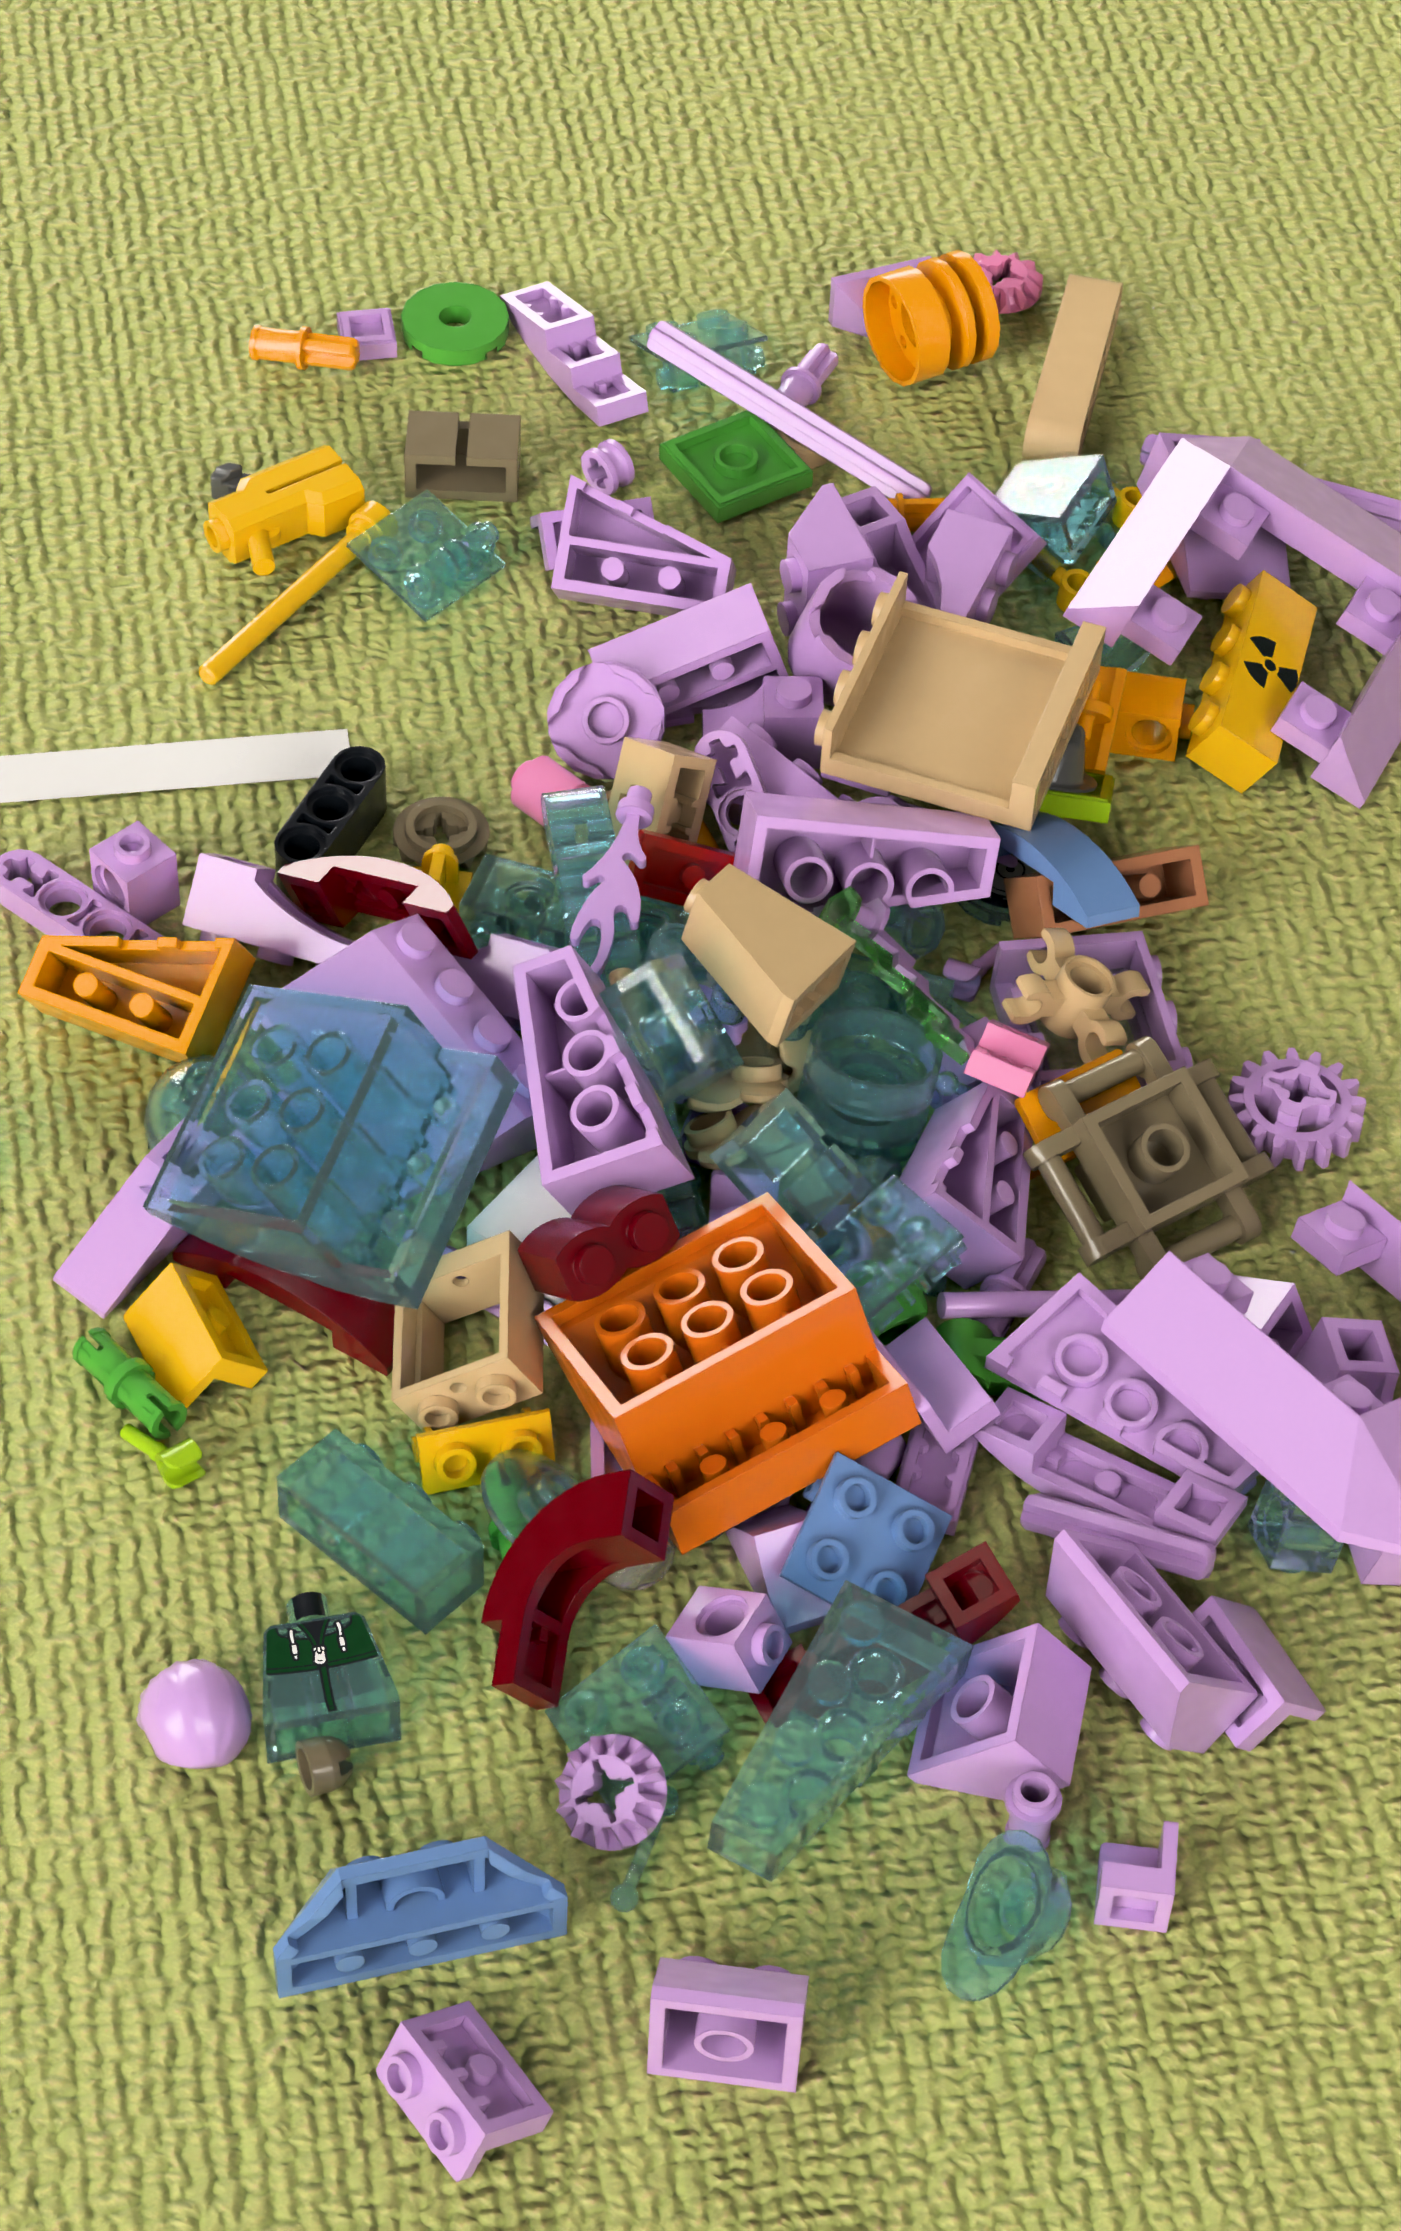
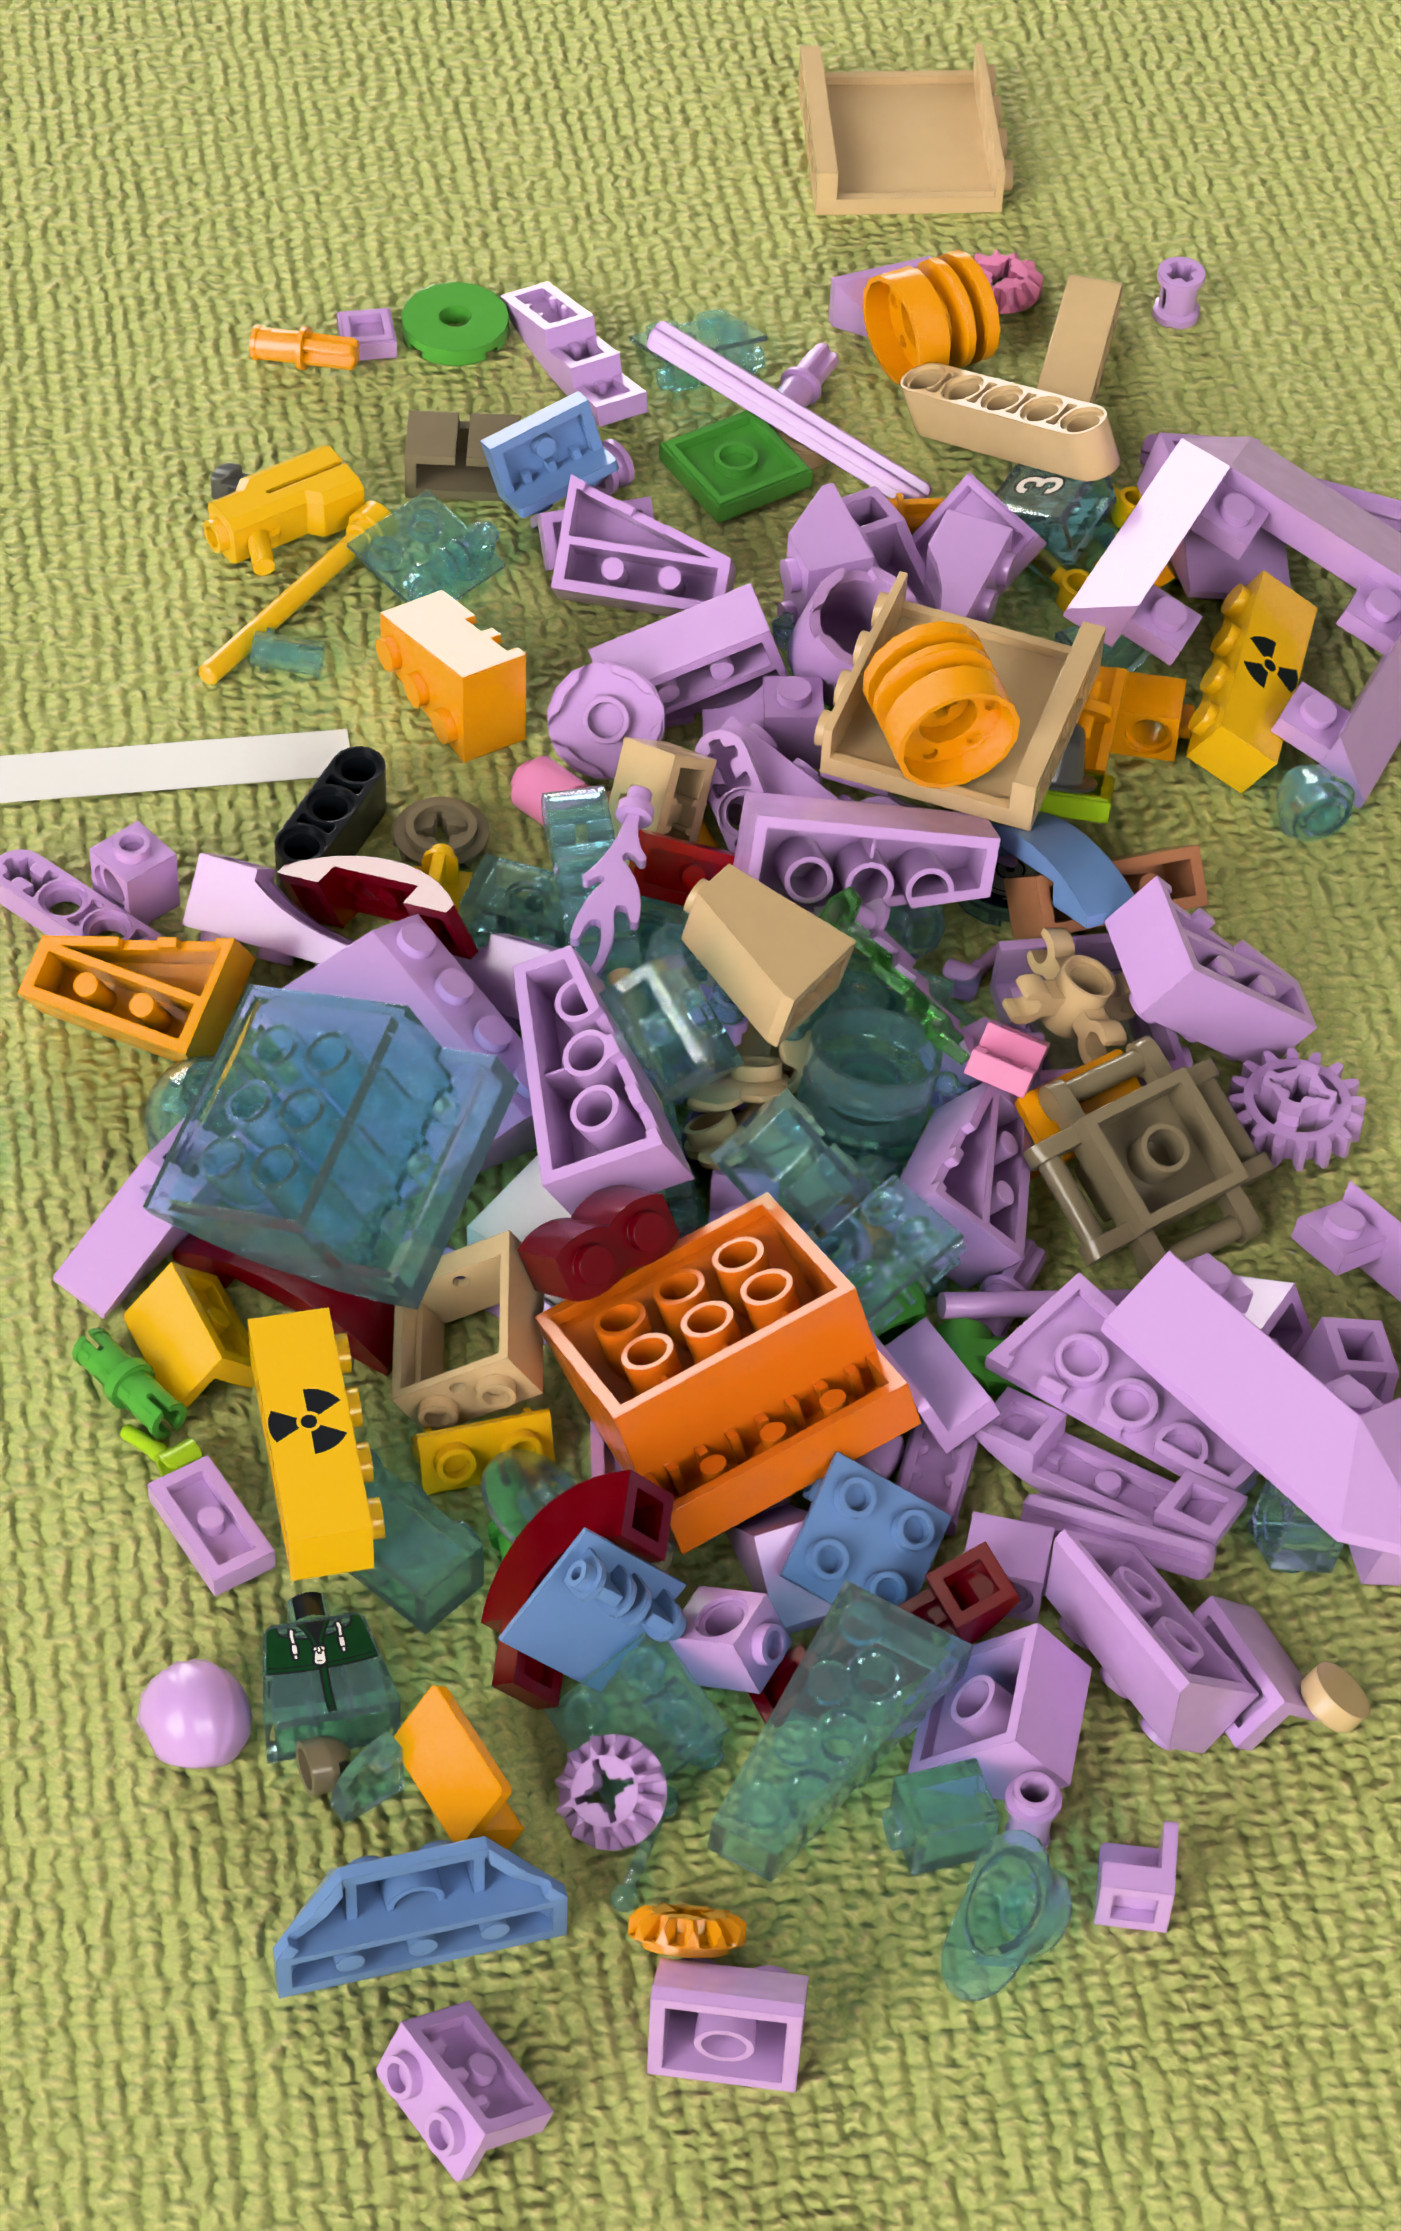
none -> lavender plate [147,1455,276,1597]
none -> yellow brick [247,1307,385,1581]
none -> clear light blue pin [250,627,326,678]
none -> clear light blue tile [331,1731,404,1823]
none -> light orange wedge [376,590,526,763]
none -> light orange panel [390,1685,524,1849]
none -> medium blue bracket [480,391,619,518]
none -> medium blue hinge [498,1527,687,1693]
none -> light orange gear [628,1902,747,1958]
none -> clear light blue helmet [772,612,796,651]
none -> tan panel [798,43,1013,215]
none -> light orange wheel [862,621,1020,789]
none -> clear light blue brick [882,1758,999,1876]
none -> tan beam [900,363,1121,482]
none -> lavender brick [964,1511,1055,1623]
none -> lavender wedge [1104,876,1317,1066]
none -> lavender bush [1152,257,1206,329]
none -> clear light blue cone [1276,765,1355,842]
none -> tan tile [1301,1661,1370,1733]

